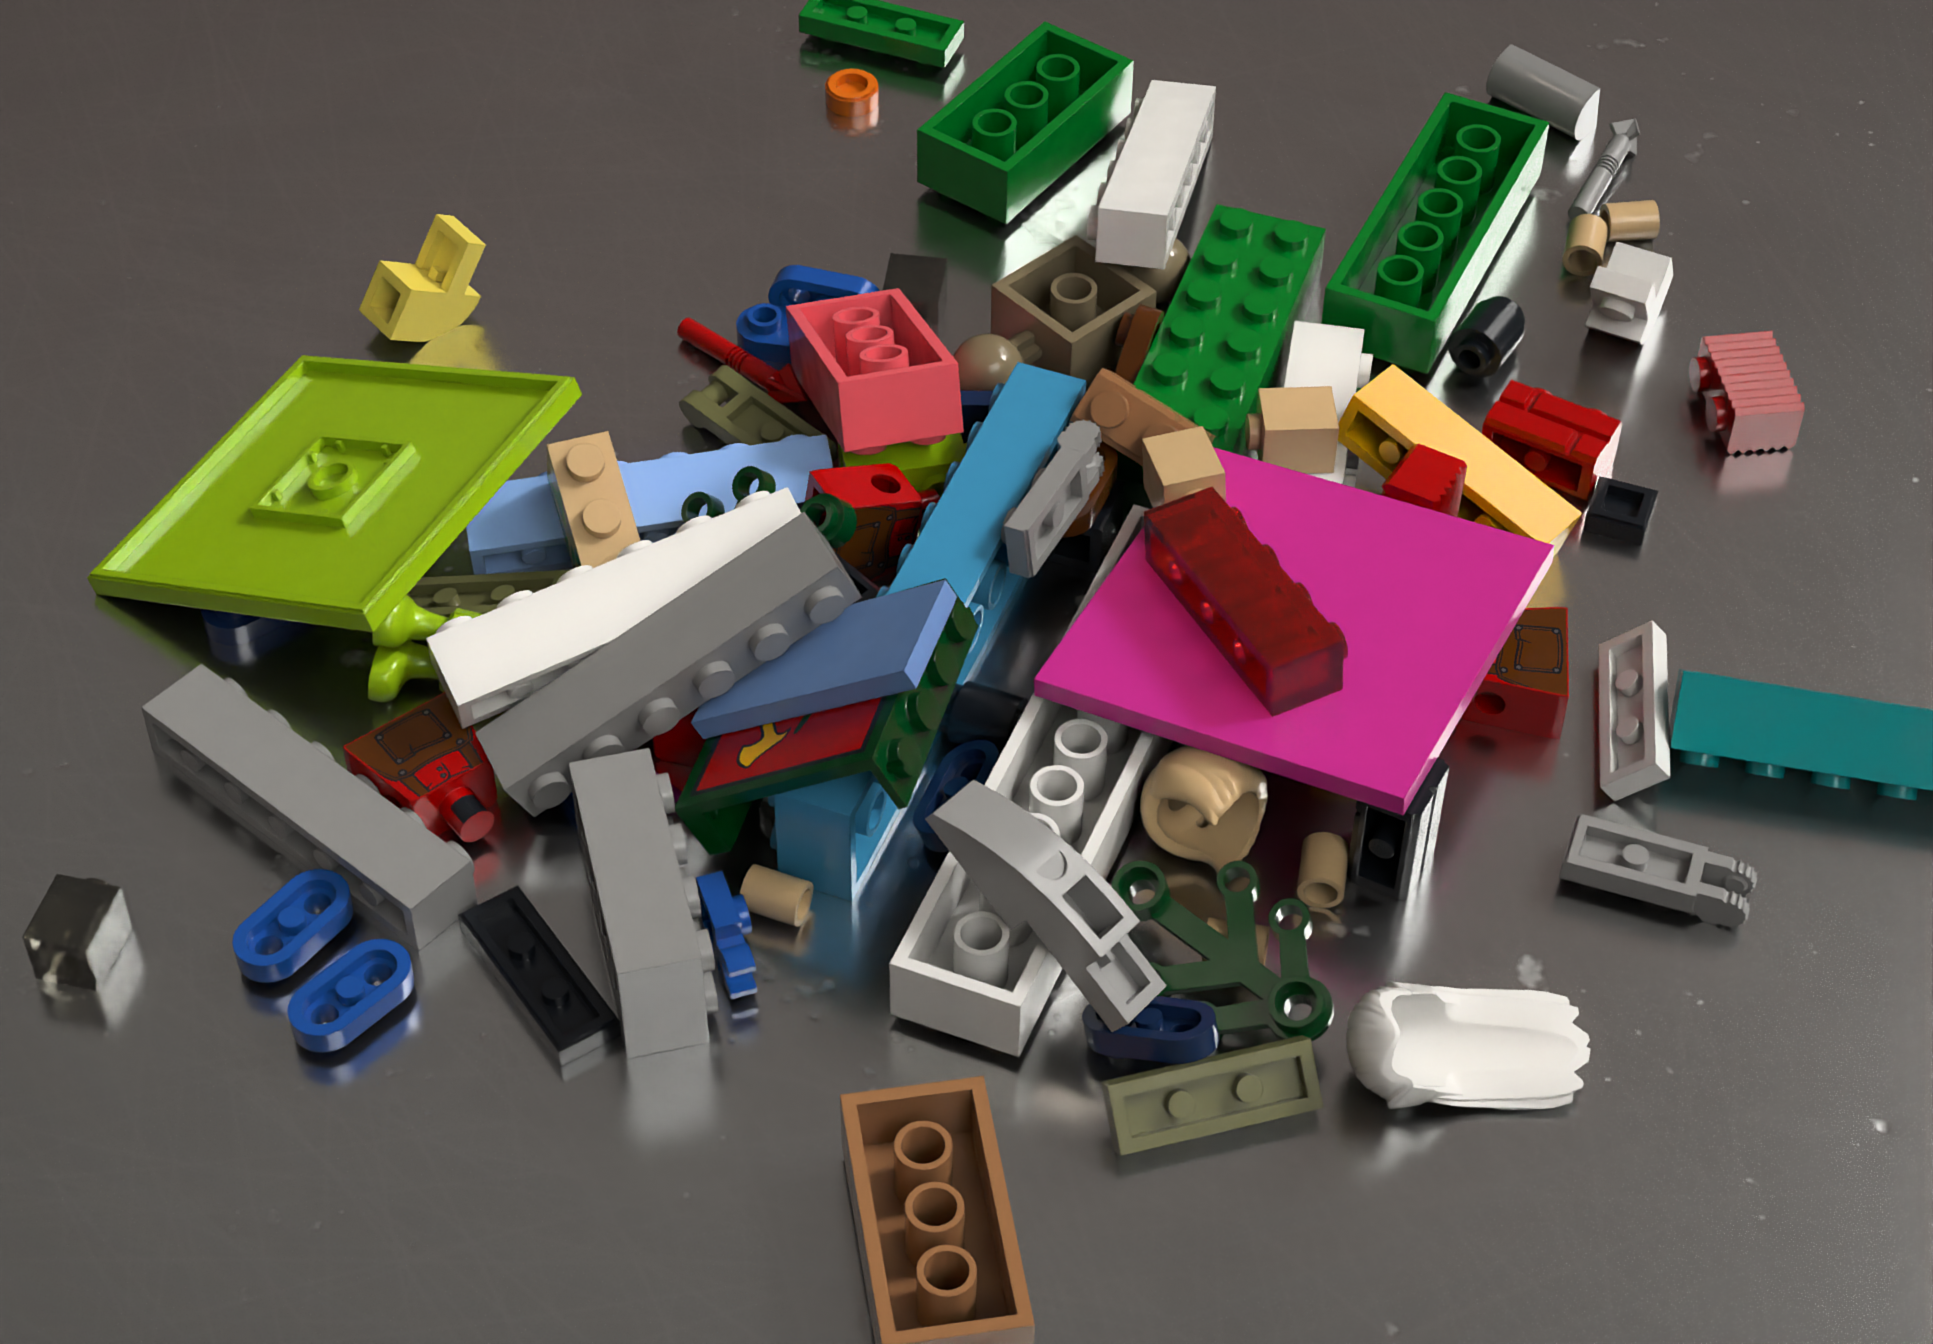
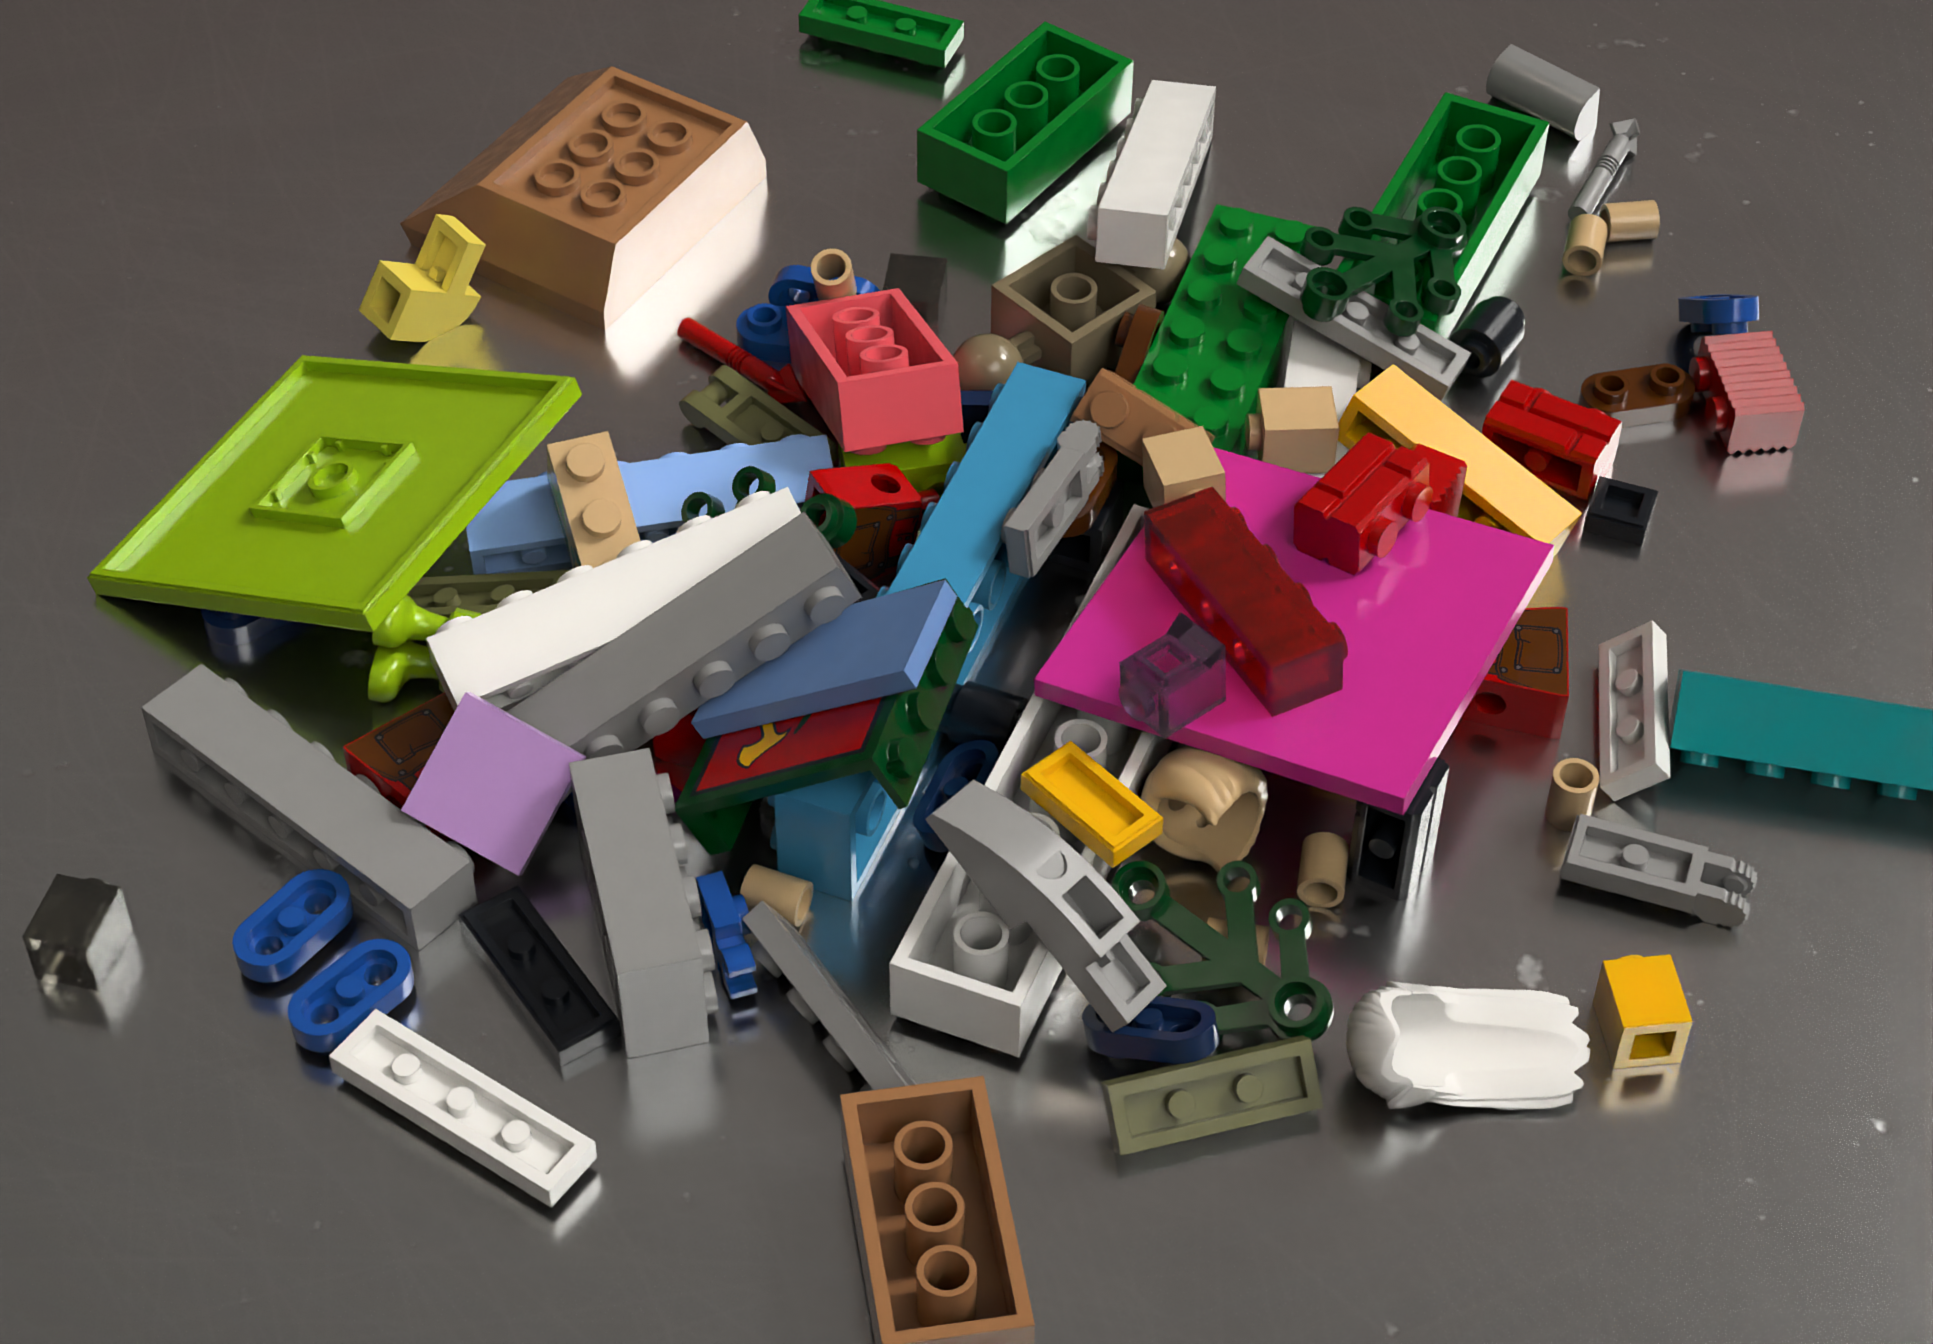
orange tile [825,69,879,117] -> none
white brick [1585,241,1673,345] -> none
none -> white plate [329,1009,597,1208]
none -> medium nougat piece [400,66,767,330]
none -> lavender tile [401,692,586,876]
none -> light grey plate [742,901,917,1092]
none -> tan hinge [811,249,857,301]
none -> yellow tile [1020,740,1164,868]
none -> clear purple window [1118,612,1226,739]
none -> light grey plate [1236,236,1471,401]
none -> red brick [1293,432,1433,575]
none -> dark green plant [1300,207,1467,337]
none -> tan hinge [1545,758,1600,831]
none -> reddish brown plate [1578,363,1695,428]
none -> yellow brick [1593,954,1693,1069]
none -> blue plate [1678,294,1759,335]

